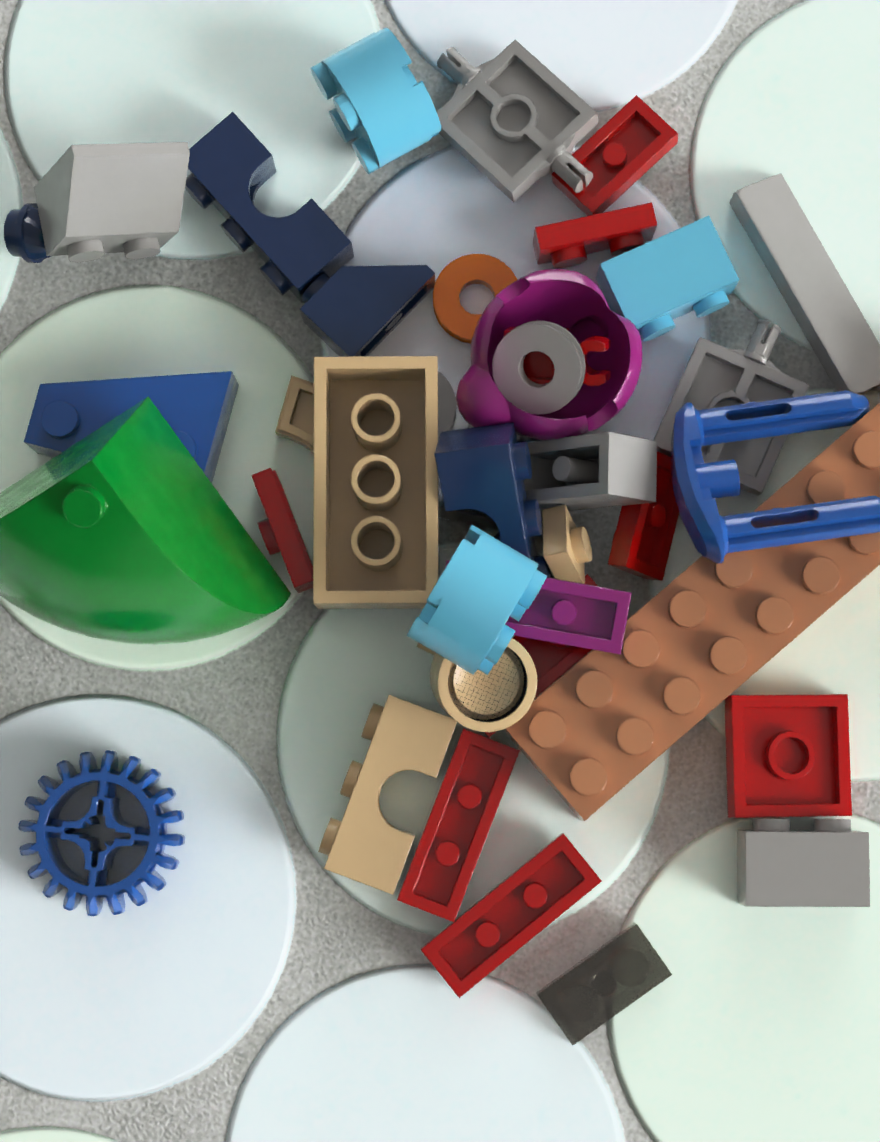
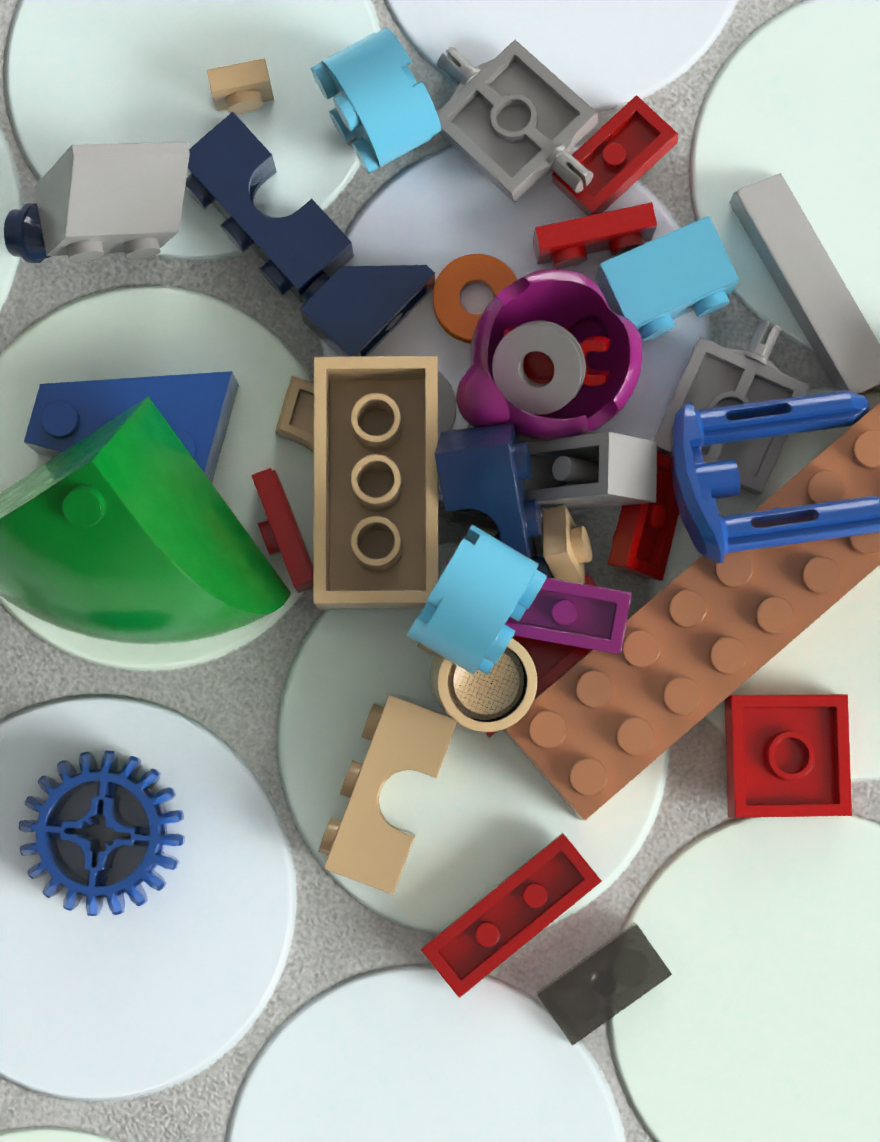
red plate [397,728,520,922] -> none
light grey brick [737,818,870,907] -> none
none -> tan plate [207,58,274,114]

